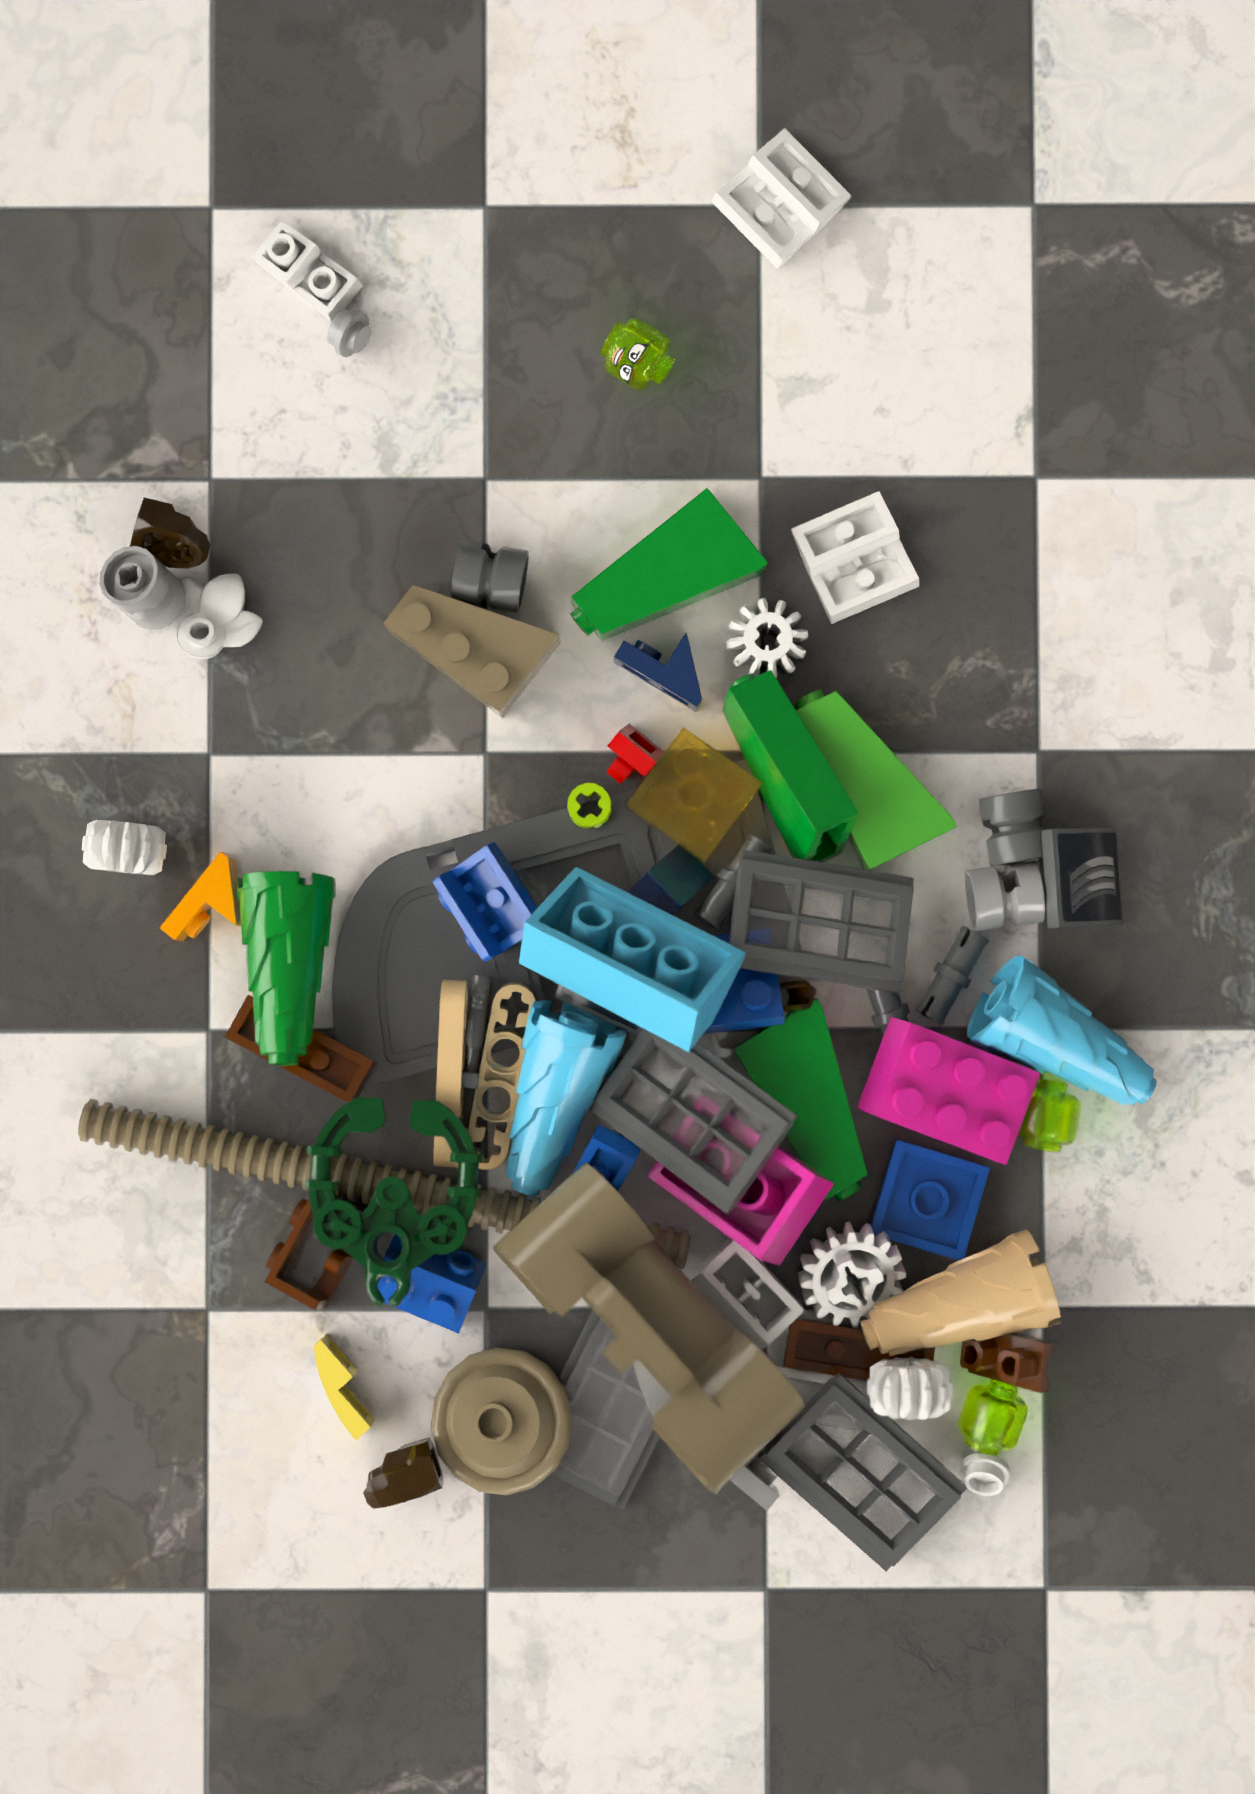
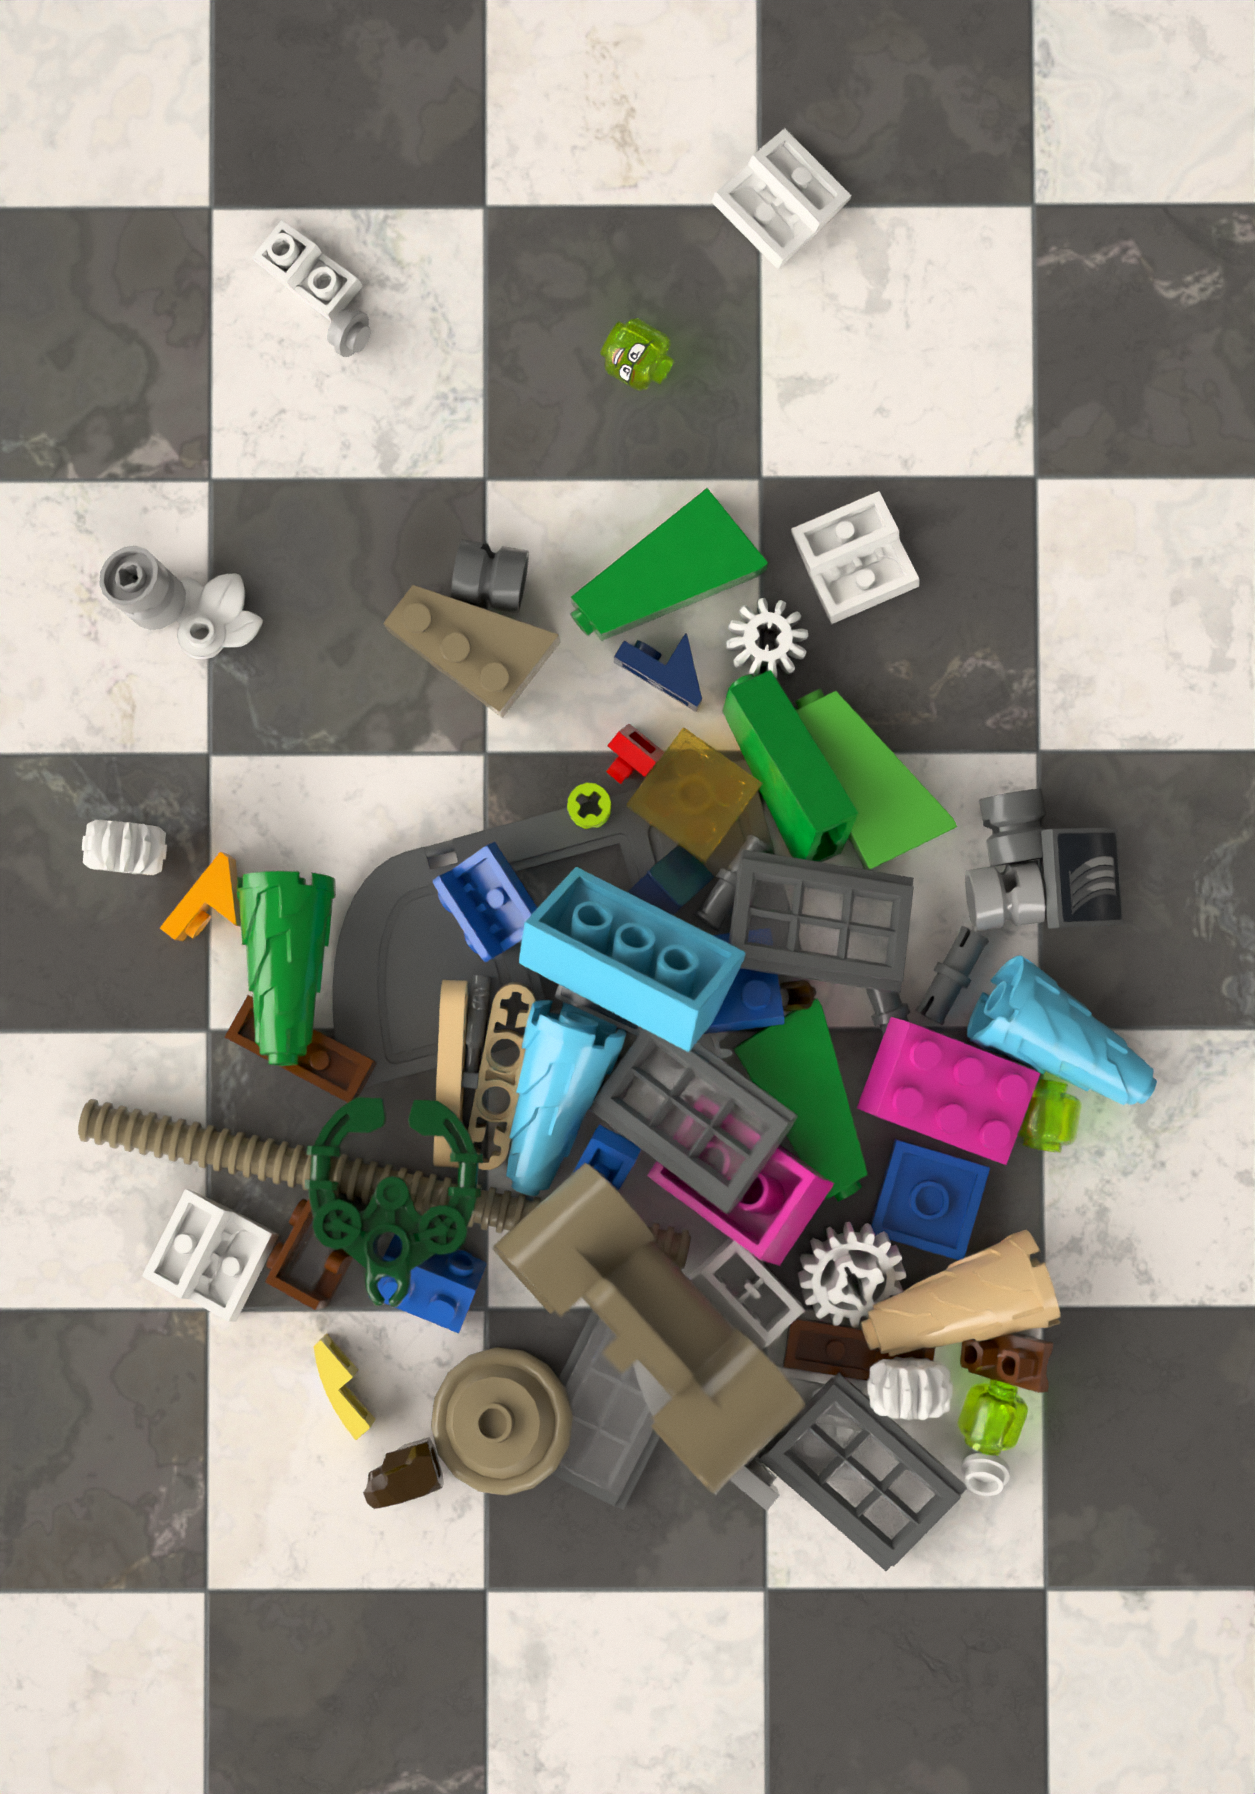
dark brown rock [130,497,210,569] -> none
none -> white slope [142,1189,279,1322]

